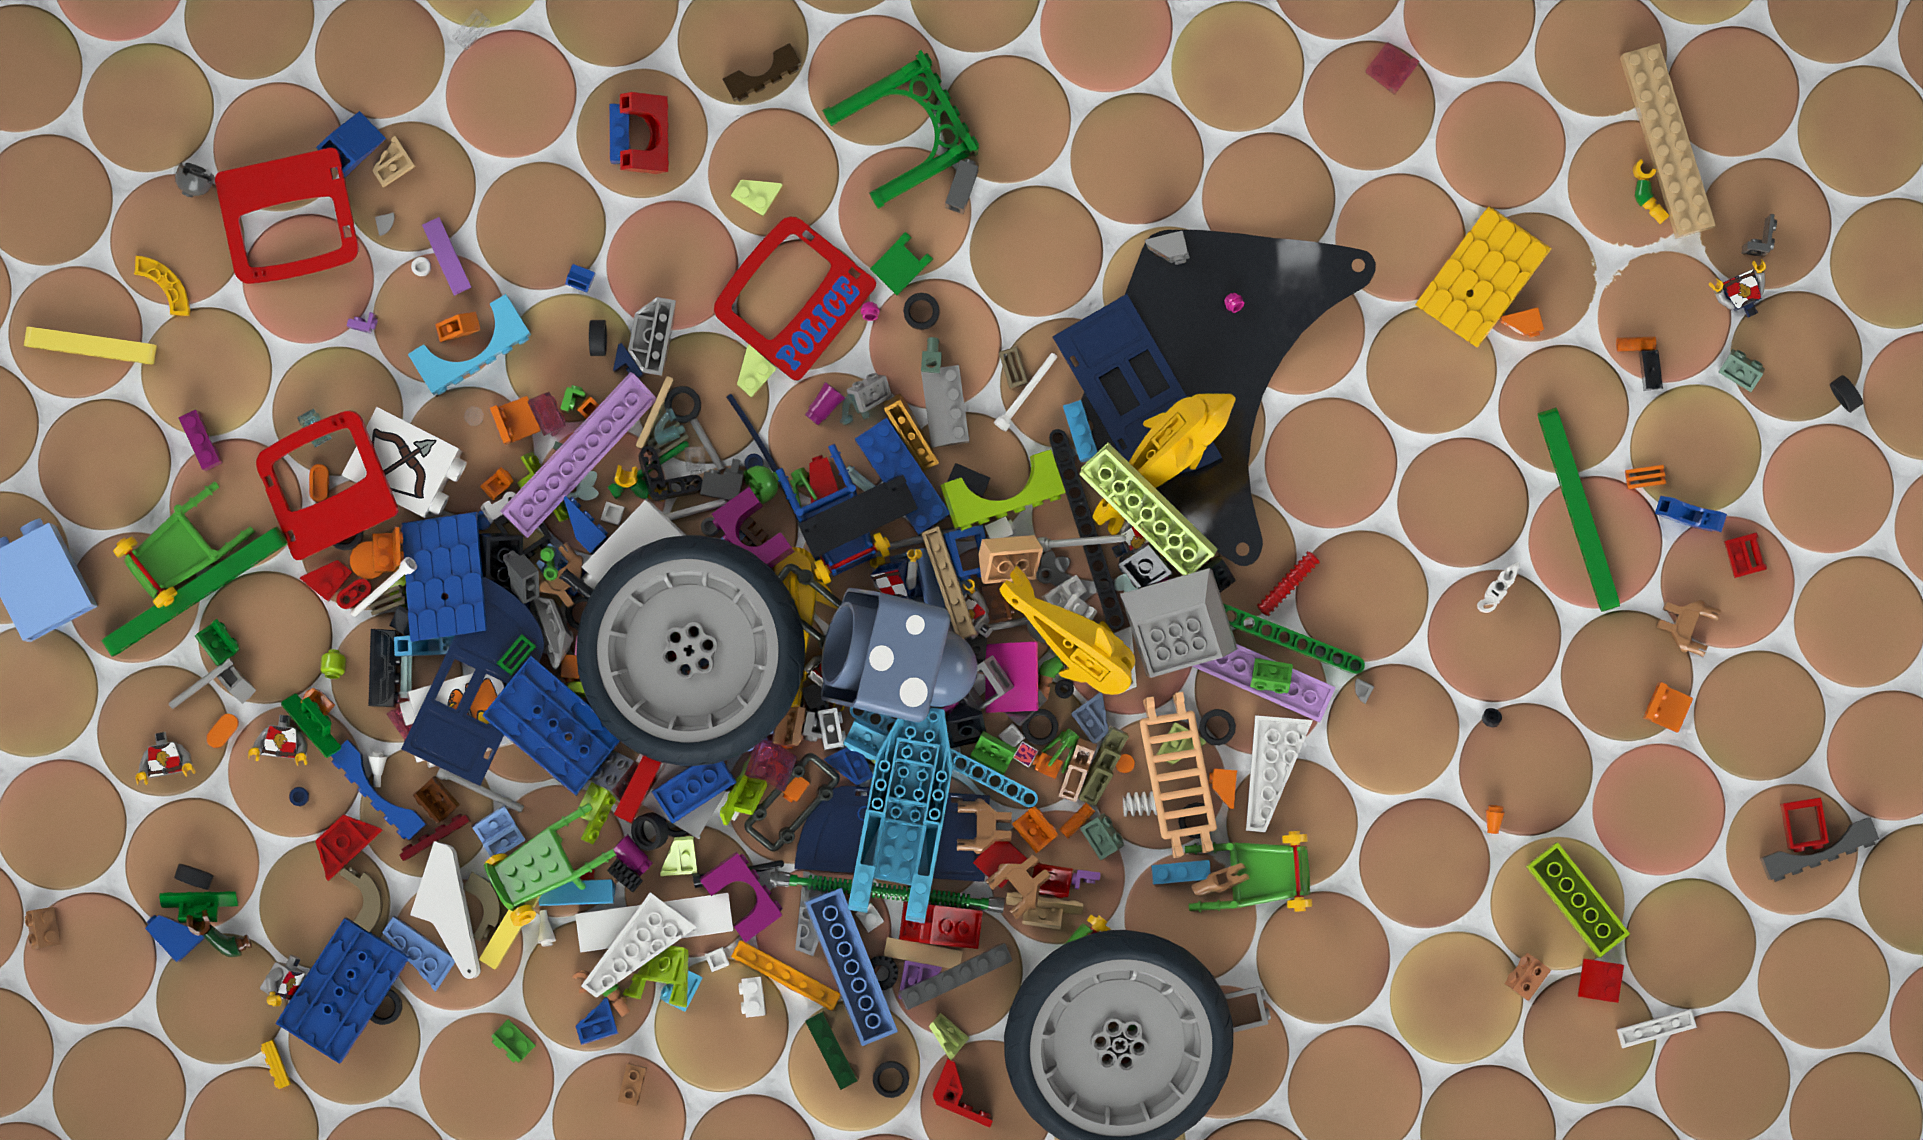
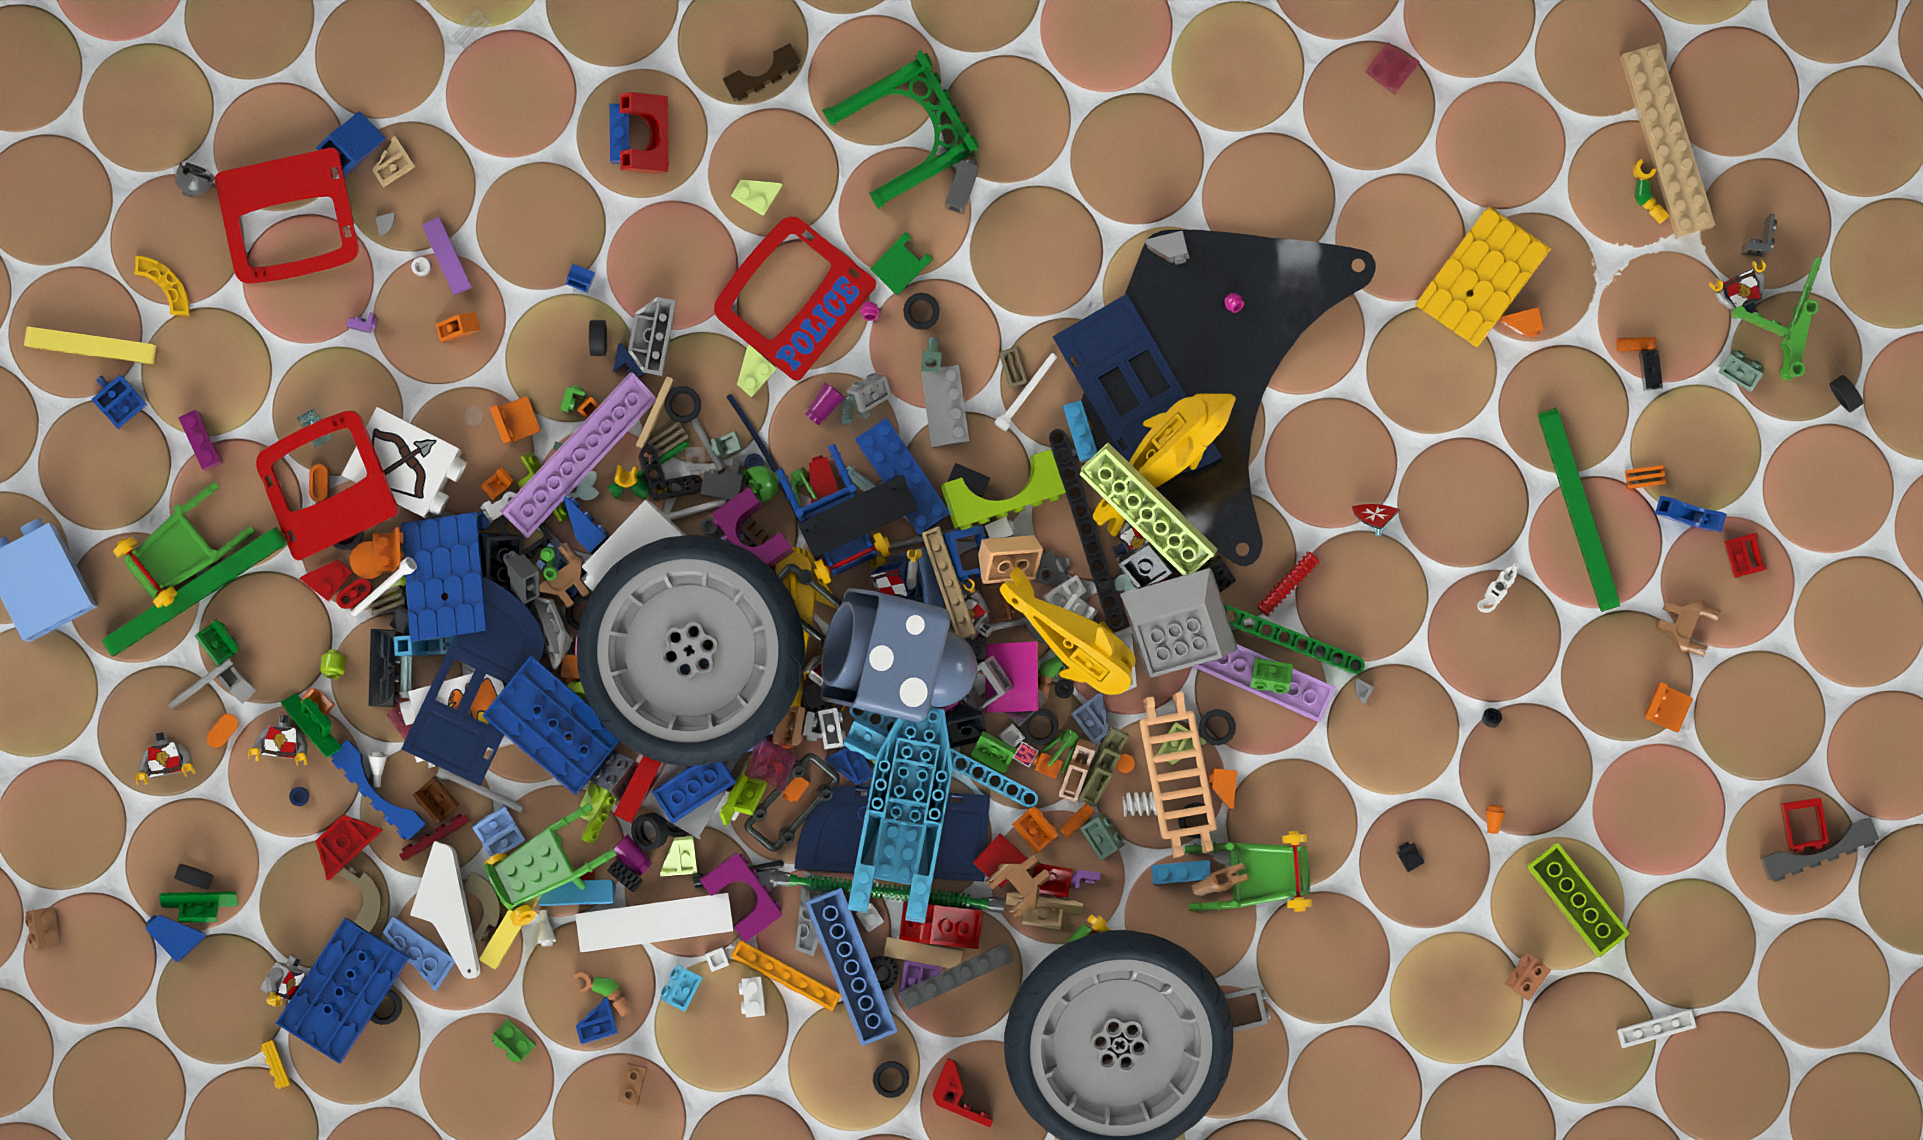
piece [186,910,252,957] -> none
medium azure arch [408,294,531,395] -> none
green tile [496,634,536,676] -> none
clear pink bracket [528,392,566,437] -> none
black pin [559,568,594,599] -> none
white wing [581,892,697,998] -> none
white tile [601,501,625,526] -> none
lime wing [623,945,688,1008] -> none
clear light blue plant [654,408,686,446] -> none
dark green arch [805,1011,859,1090] -> none
pearl gold slope [884,393,939,472] -> none
yellowish green wing [929,1013,969,1060] -> none
medium nougat connector [957,798,1012,854] -> none
light grey piece [1037,534,1126,552] -> none
white wing [1246,715,1313,832] -> none
red slope [1578,958,1624,1003] -> none
none -> blue plate [91,374,148,430]
none -> sand green bracket [711,431,743,458]
none -> red shield [1351,504,1400,536]
none -> black bracket [1396,842,1425,872]
none -> bright green piece [1730,257,1822,380]

